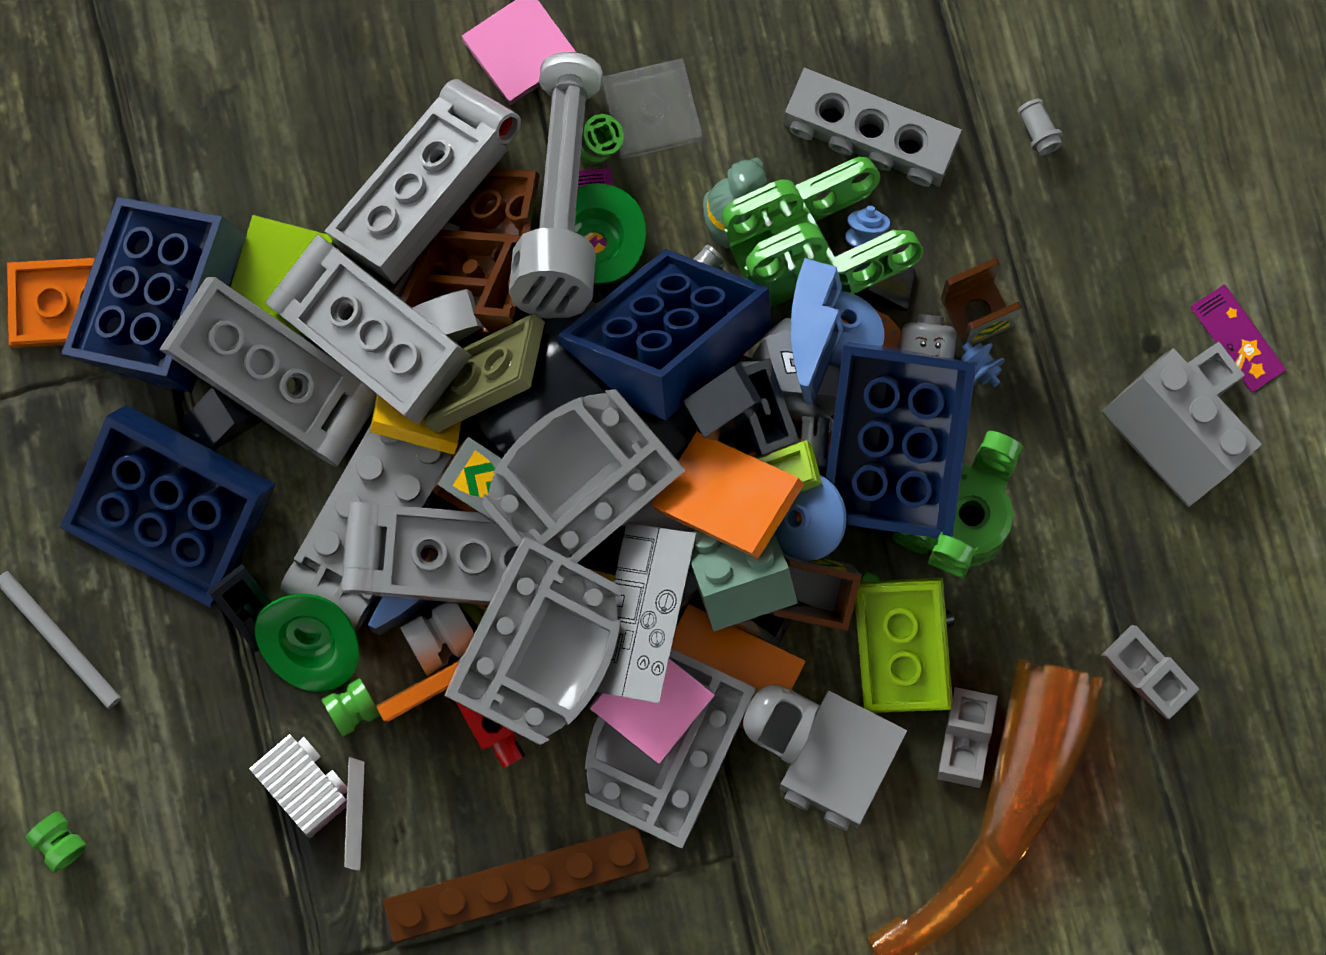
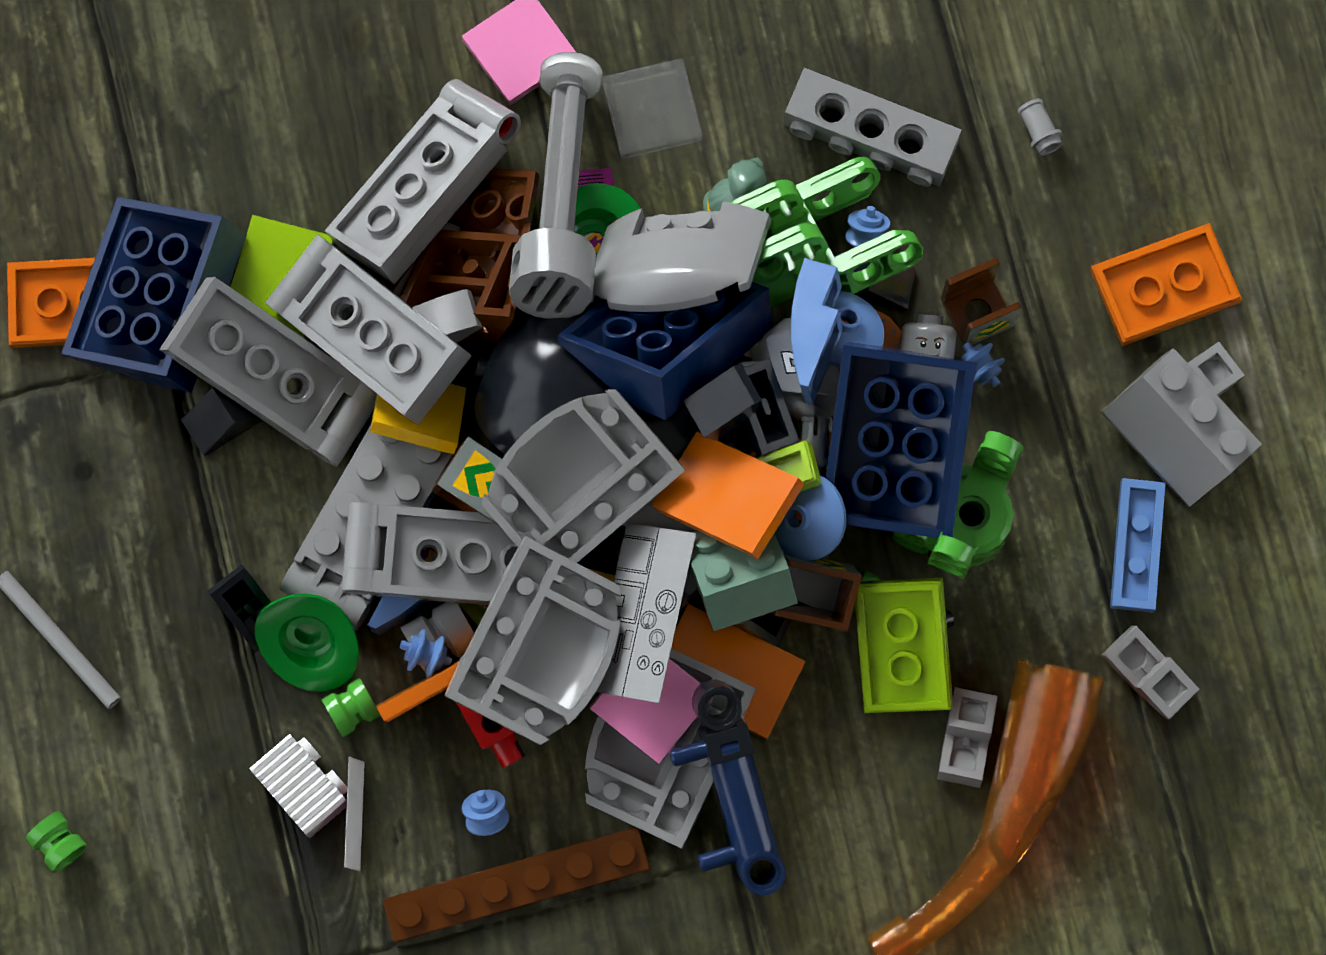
dark blue slope [60,405,276,607] -> none
olive tile [425,313,545,433] -> none
bright green wheel [580,114,624,165] -> none
light grey helmet [743,684,820,764] -> none
light grey brick [779,690,907,831] -> none
magenta sticker [1190,284,1286,393] -> none
none -> medium blue wheel [399,629,452,678]
none -> medium blue wheel [462,790,509,836]
none -> light grey slope [590,202,771,312]
none -> dark blue piece [669,679,785,895]
none -> orange tile [1090,223,1242,346]
none -> medium blue plate [1110,478,1166,613]

